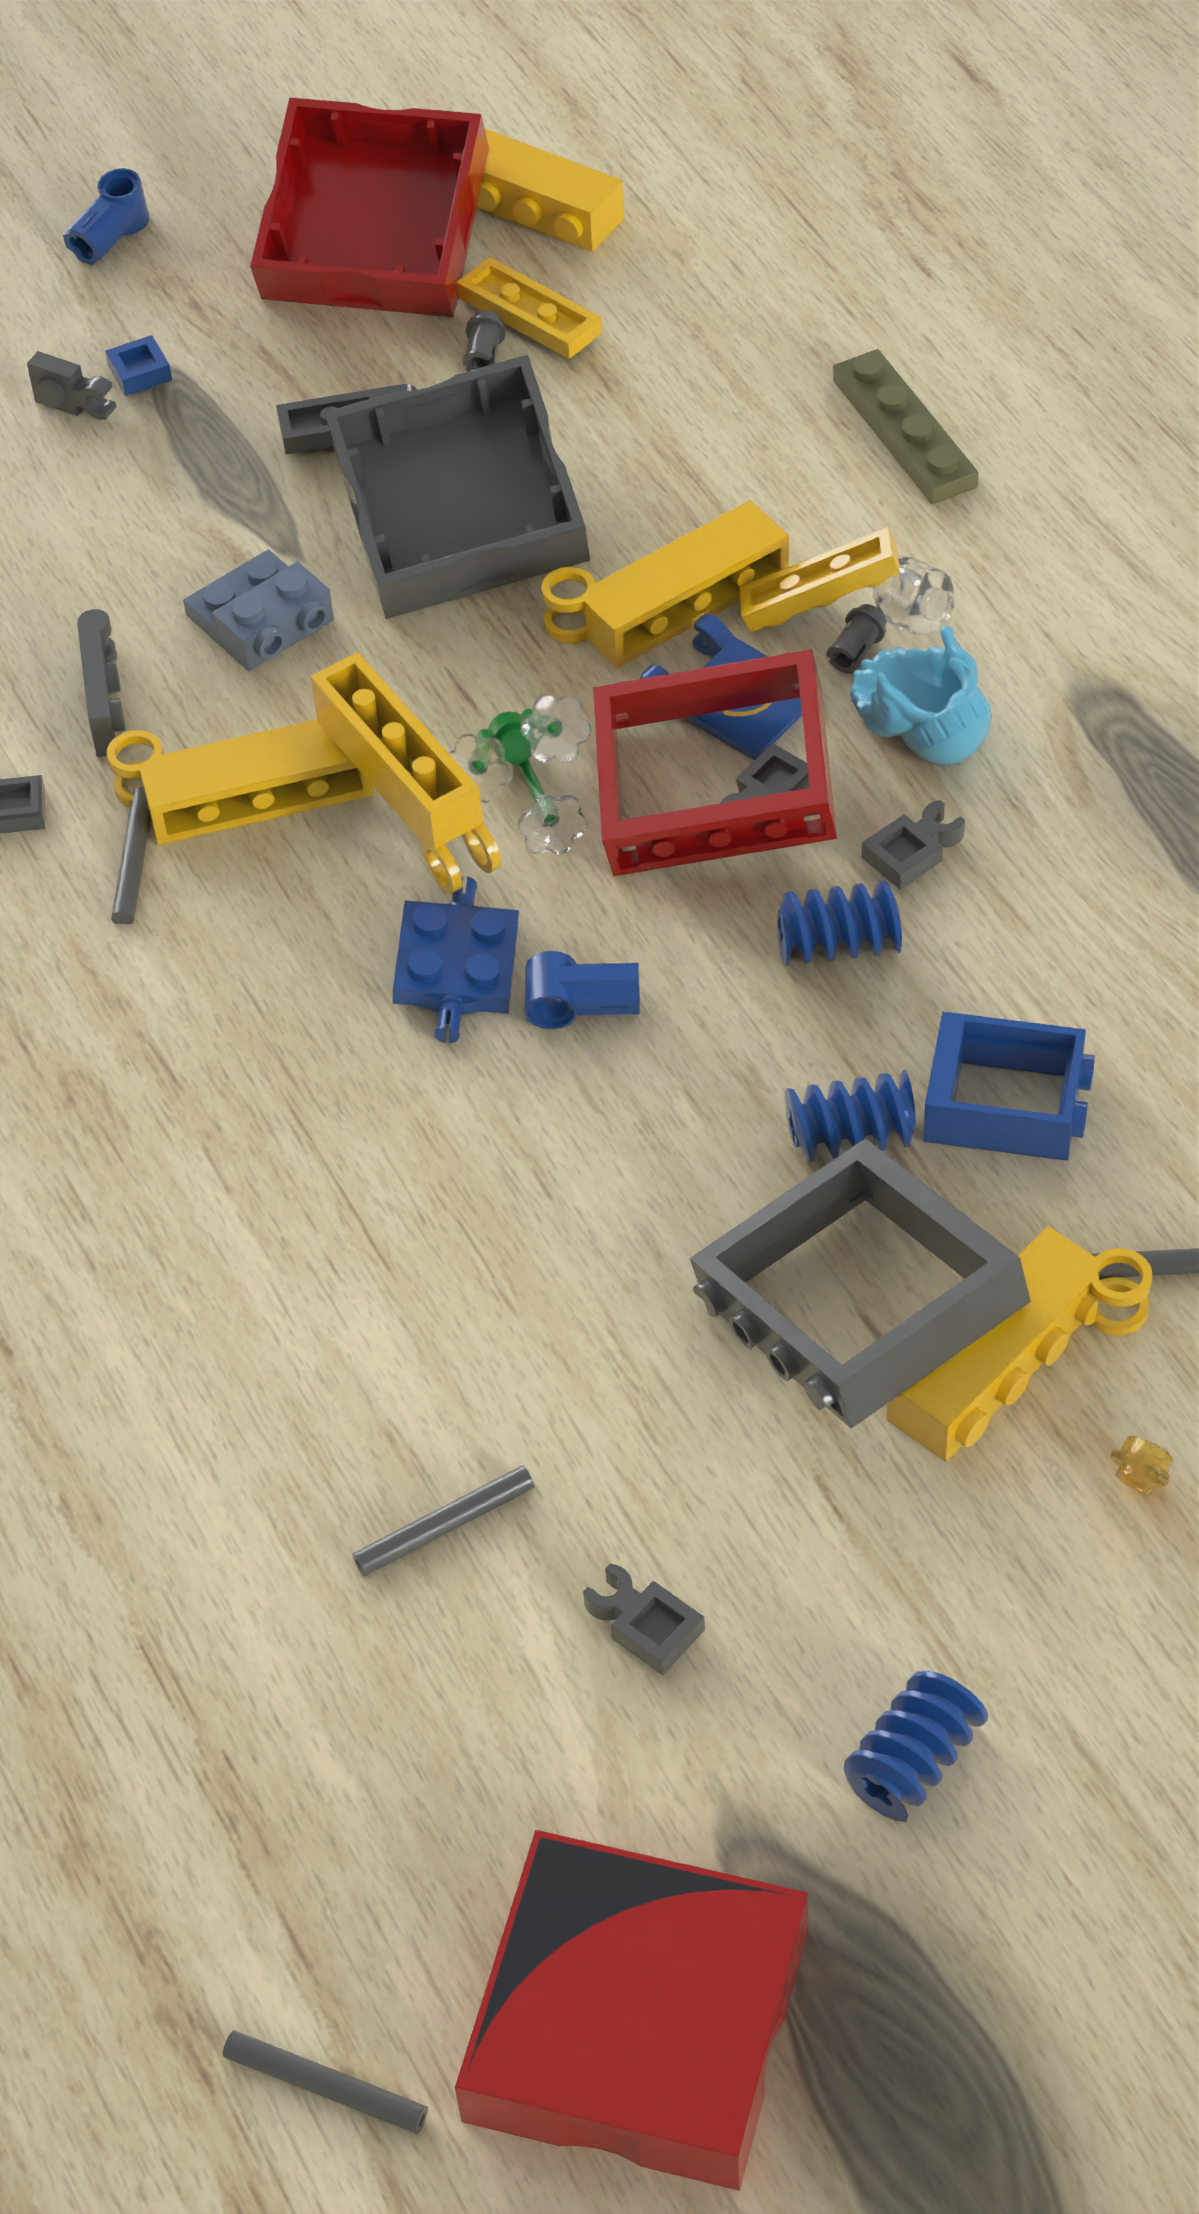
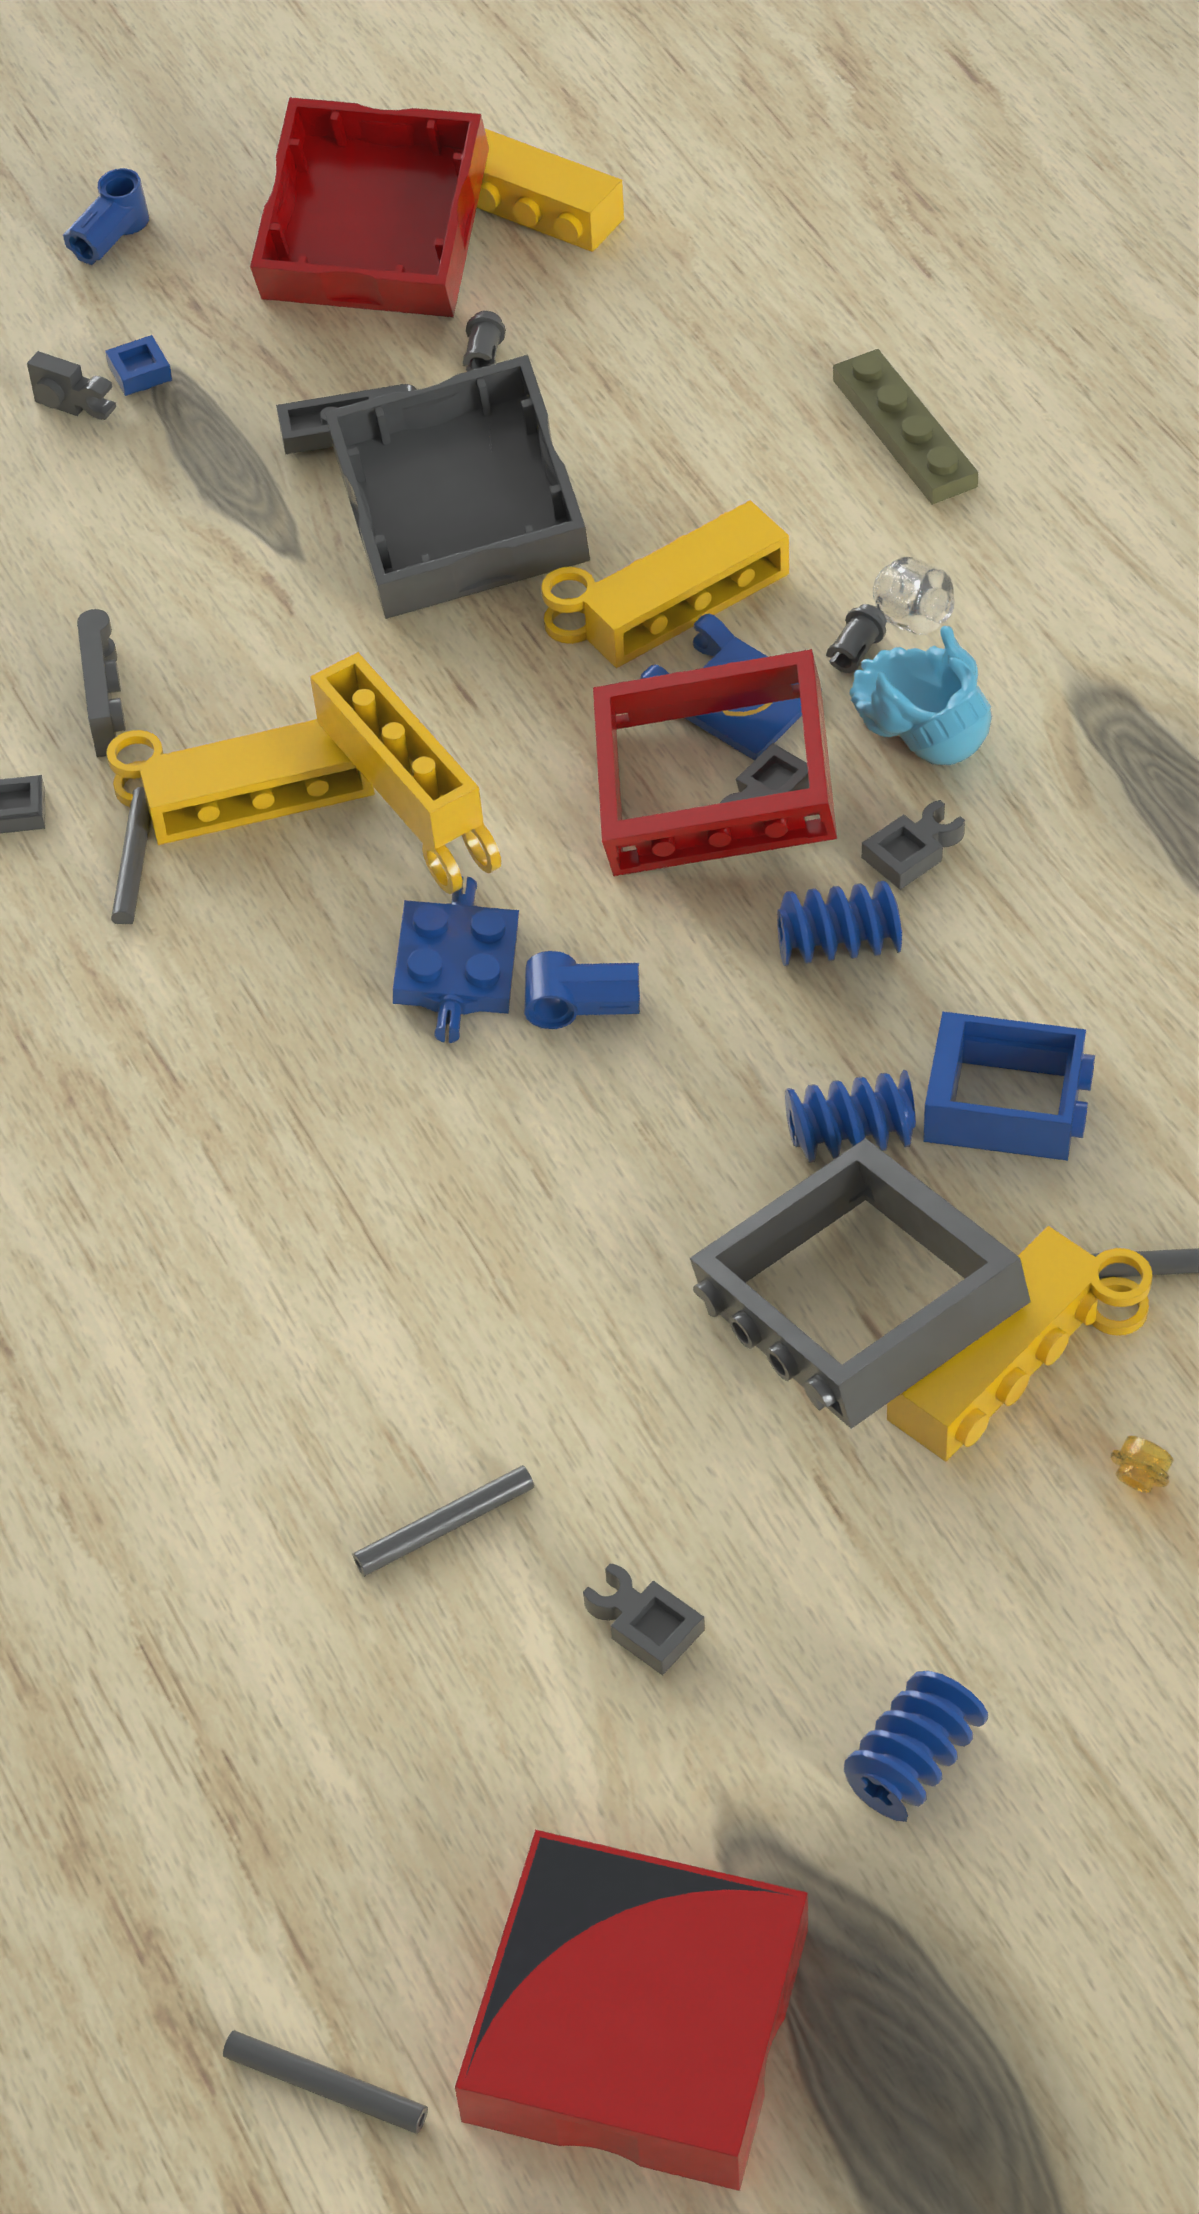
sand blue plate [183,549,334,672] -> none
clear plant [448,695,592,854] -> none
yellow plate [456,256,602,359] -> none
yellow plate [739,527,901,633] -> none

